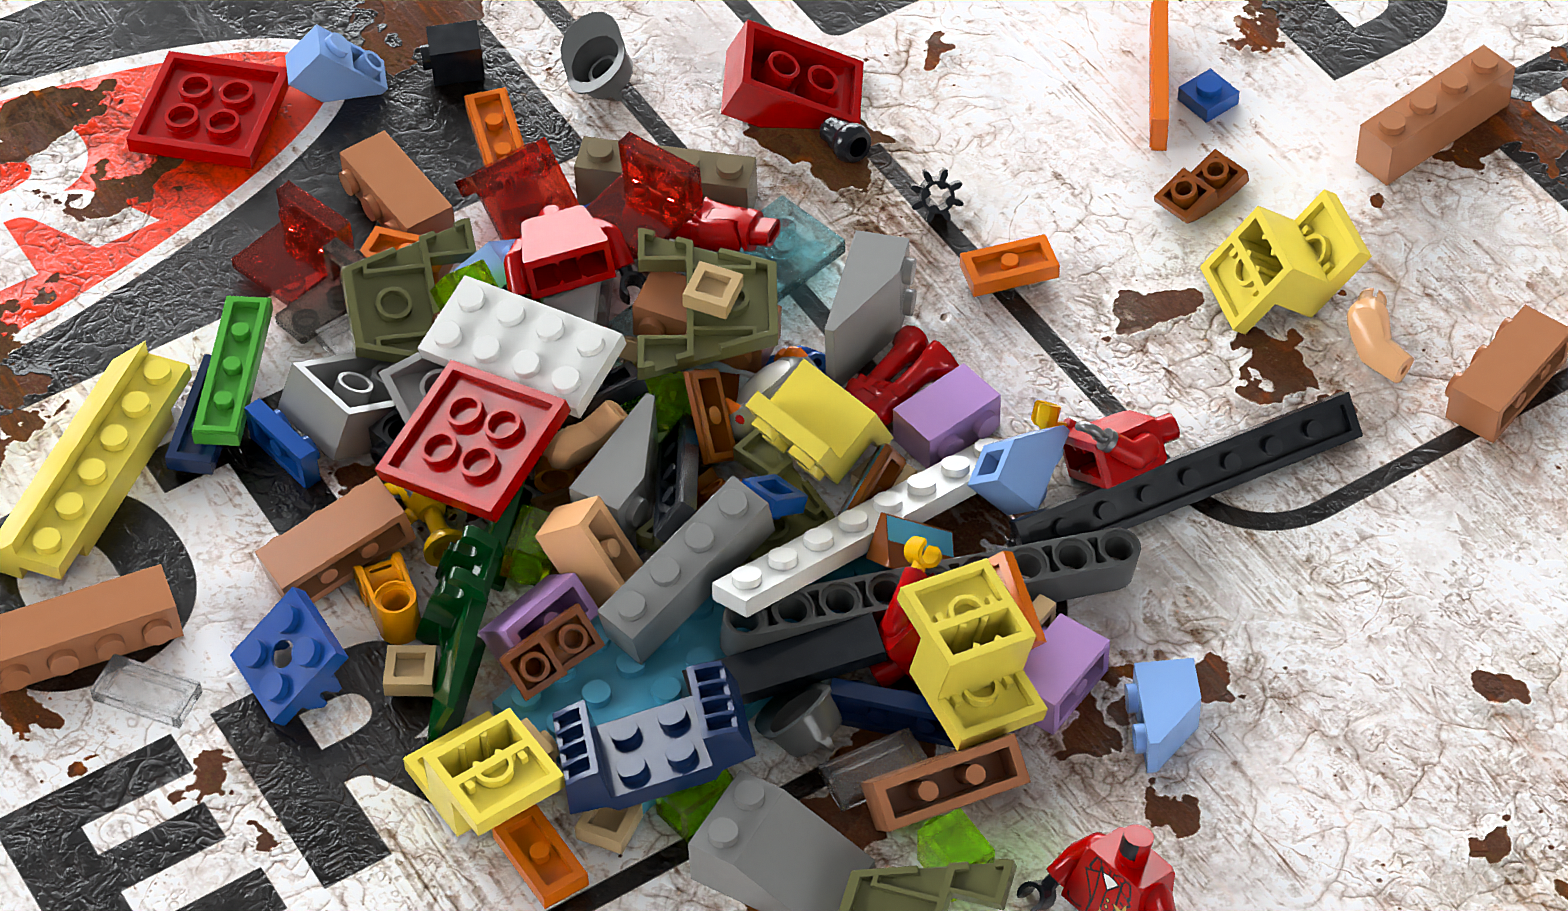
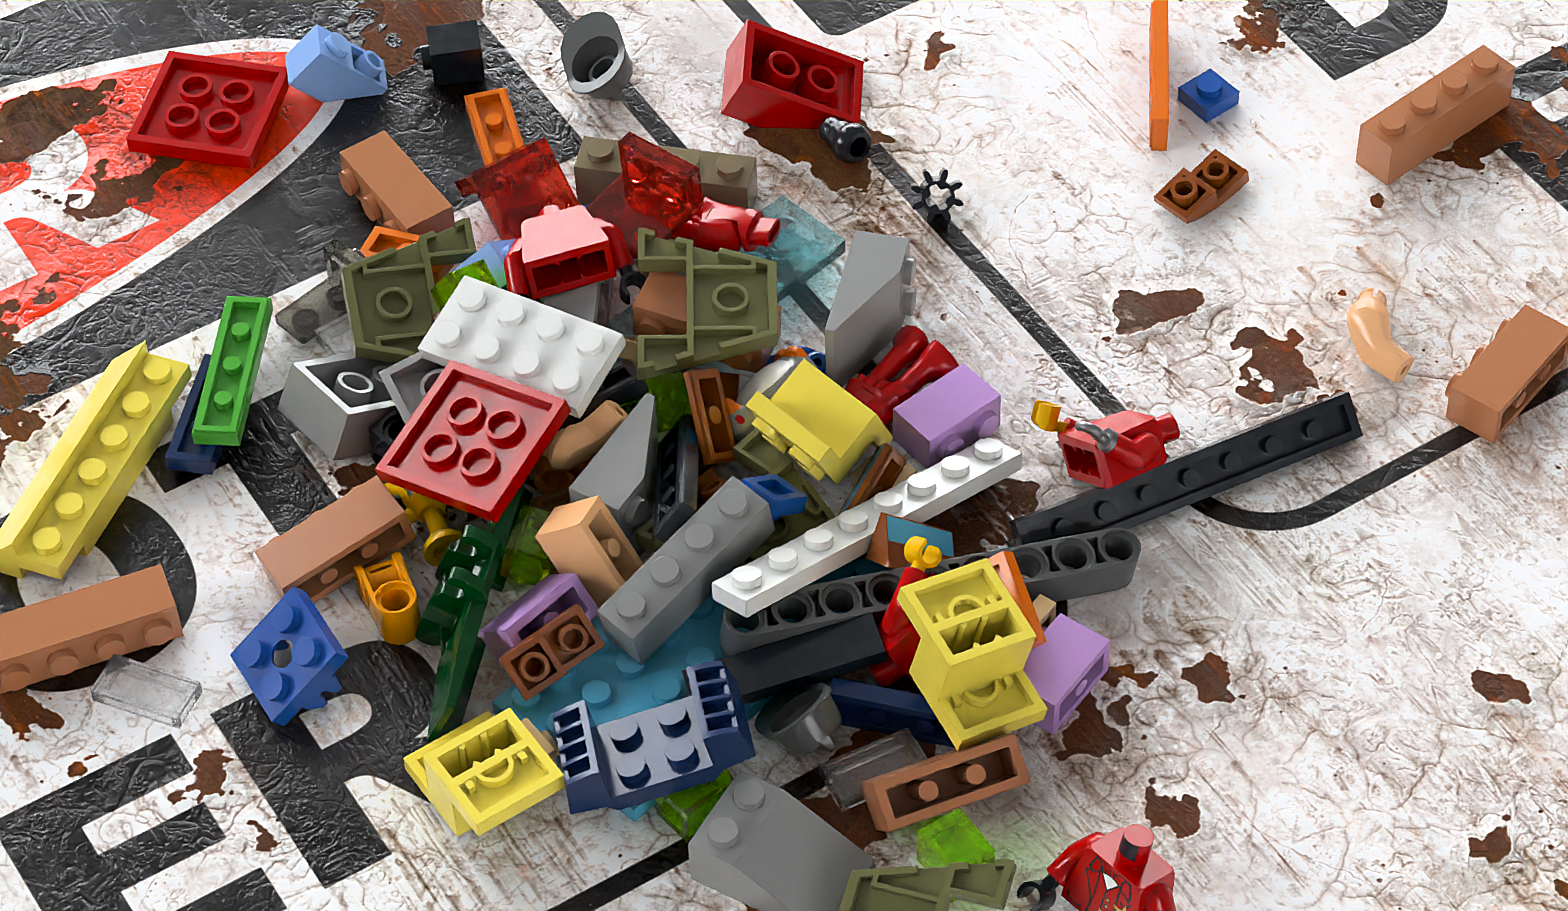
clear red bracket [231,180,356,307] -> none
blue plate [244,398,321,489] -> none
tan plate [383,645,438,697] -> none
orange plate [492,804,589,909] -> none
tan plate [574,804,643,854] -> none
tan plate [683,261,743,319] -> none
orange plate [960,234,1060,297] -> none
light blue slope [967,425,1070,515] -> none
light blue slope [1124,658,1201,773] -> none
light yellow bracket [1200,189,1372,335] -> none

